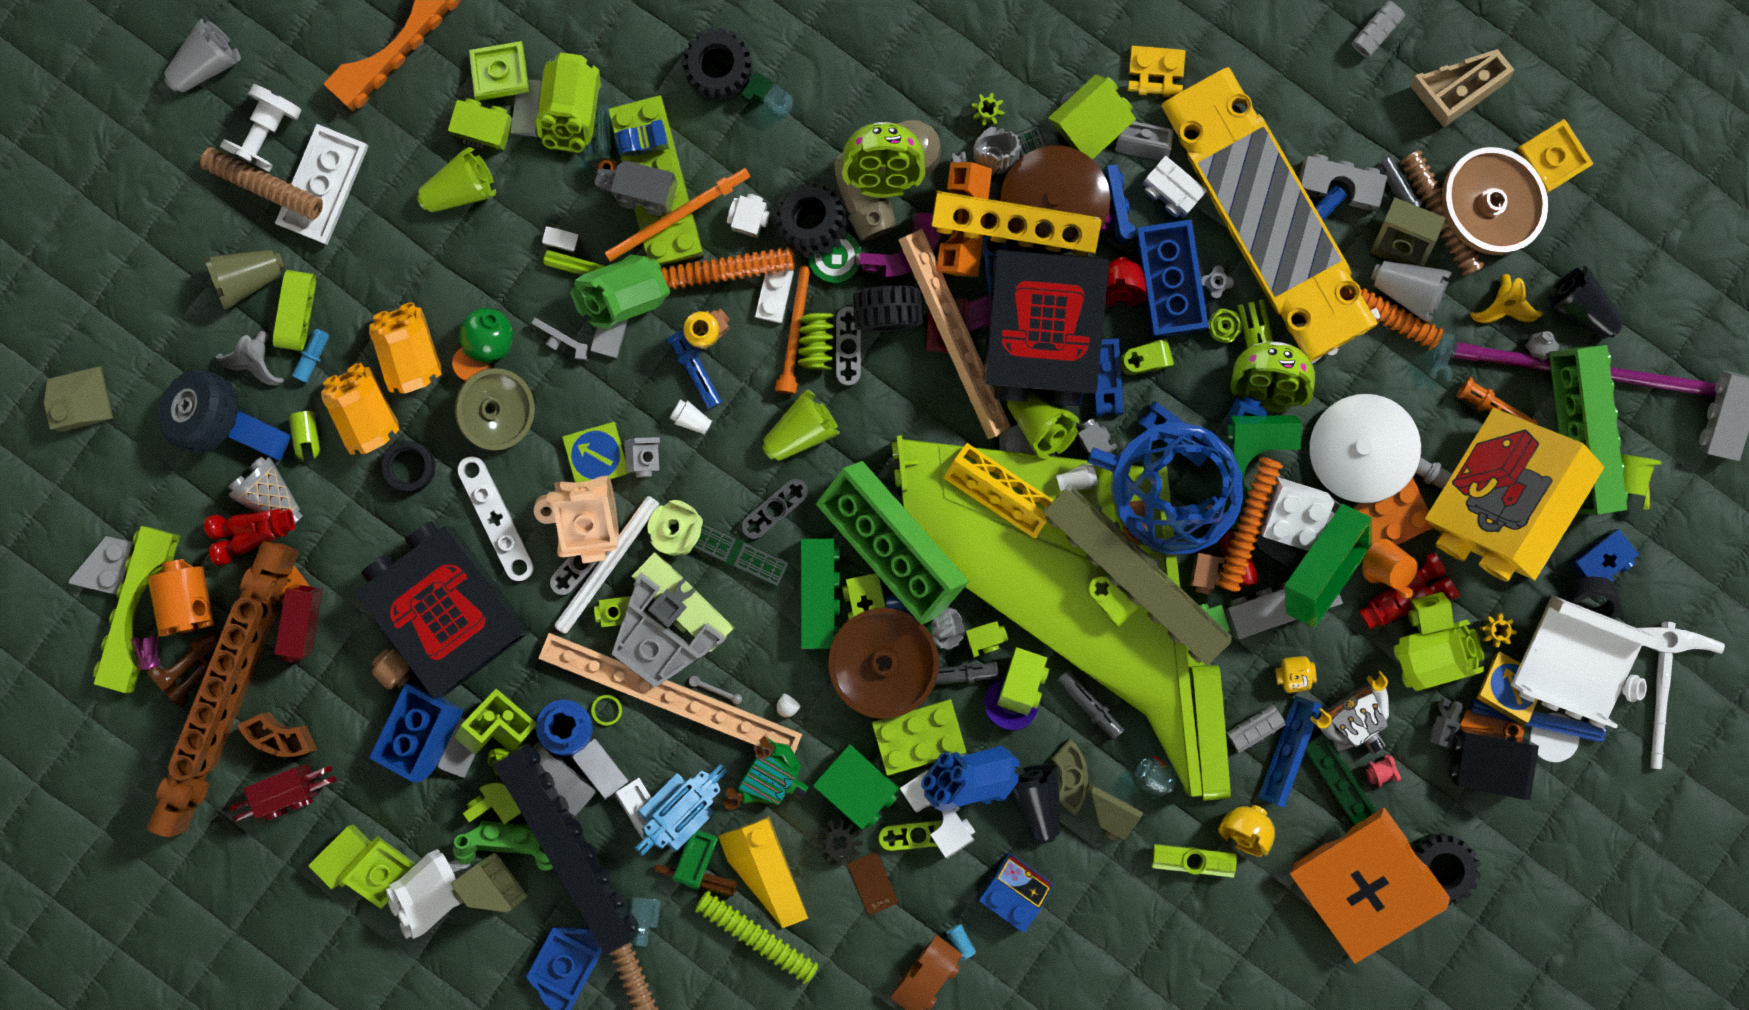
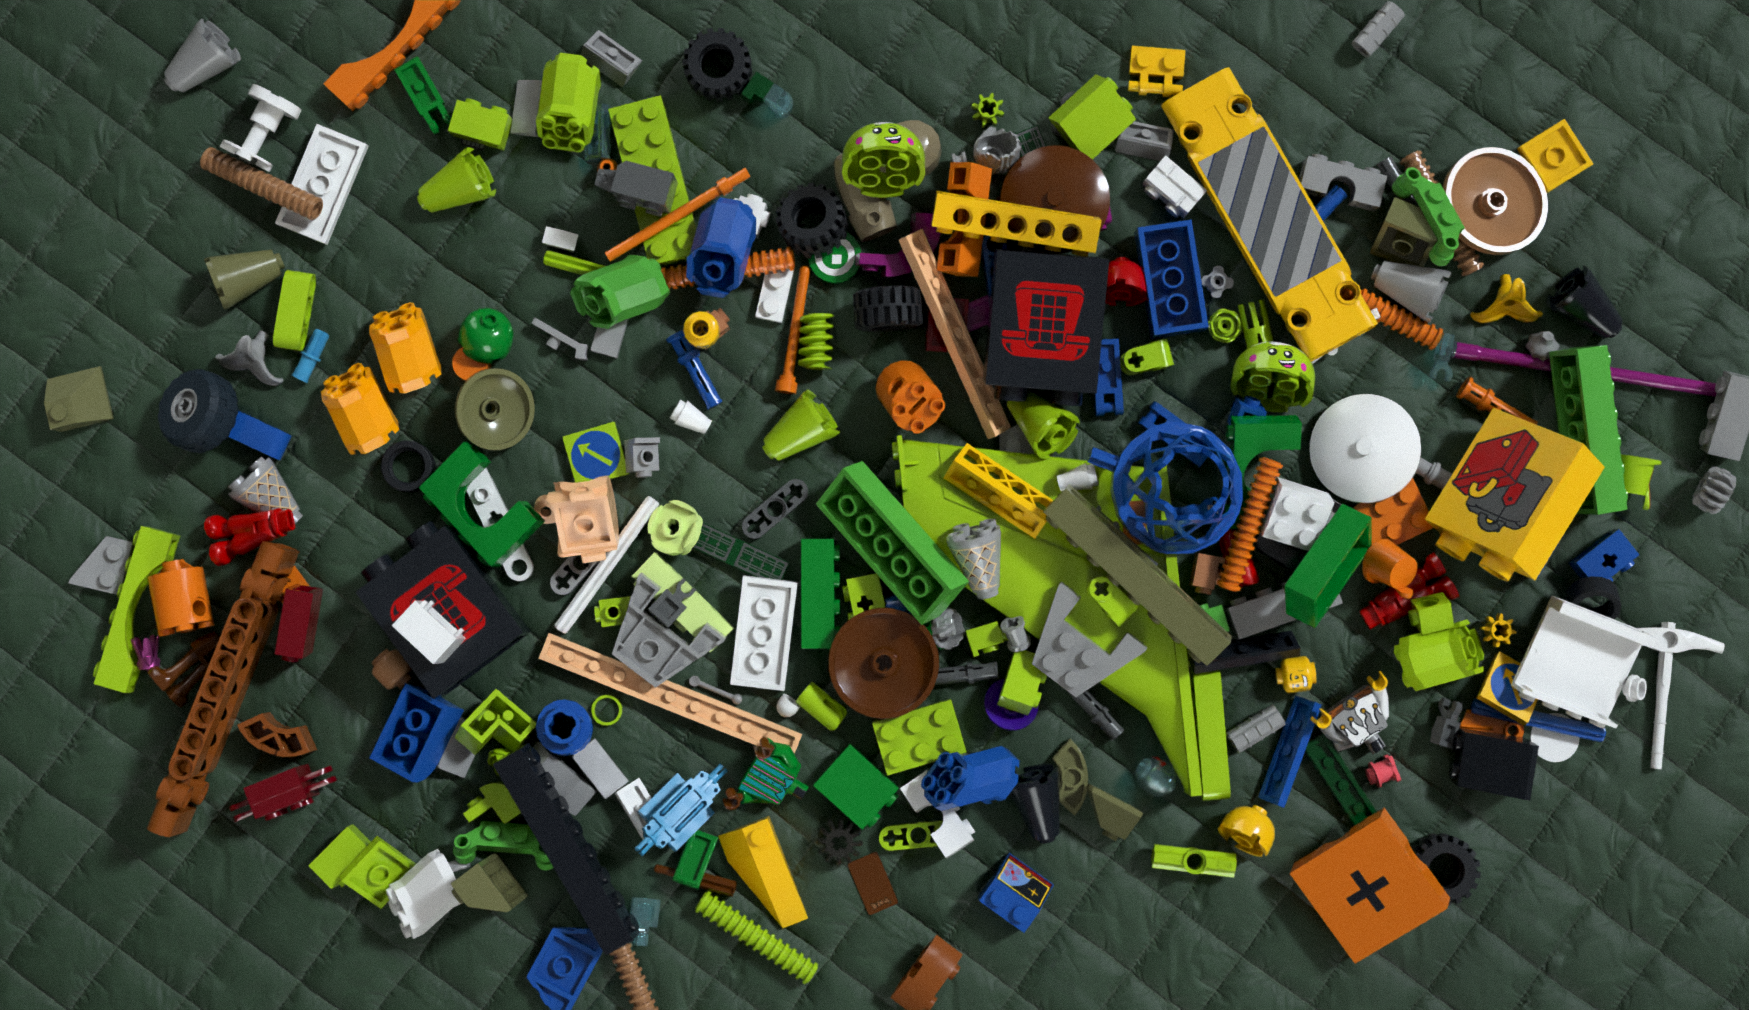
lime piece [288,411,320,461] -> none
lime tile [469,41,530,101] -> none
blue leg [614,119,669,157] -> none
light grey beam [836,307,861,386] -> none
medium azure piece [946,924,976,960] -> none
light grey brick [1077,419,1118,457] -> none
blue plate [1102,164,1136,244] -> none
tan wedge [1411,49,1514,127] -> none
none -> white container [392,600,466,664]
none -> green hinge [394,56,451,135]
none -> green arch [419,442,545,567]
none -> light grey slope [580,30,642,87]
none -> blue brick [686,197,756,298]
none -> white plate [730,575,798,691]
none -> lime arm [796,682,847,731]
none -> orange cylinder [875,360,945,434]
none -> light grey cone [946,519,1001,599]
none -> light grey bush [1000,616,1031,652]
none -> light grey wing [1032,582,1148,697]
none -> black plate [1187,630,1301,674]
none -> bright green plate [1392,167,1465,266]
none -> light grey gear [1692,466,1736,514]

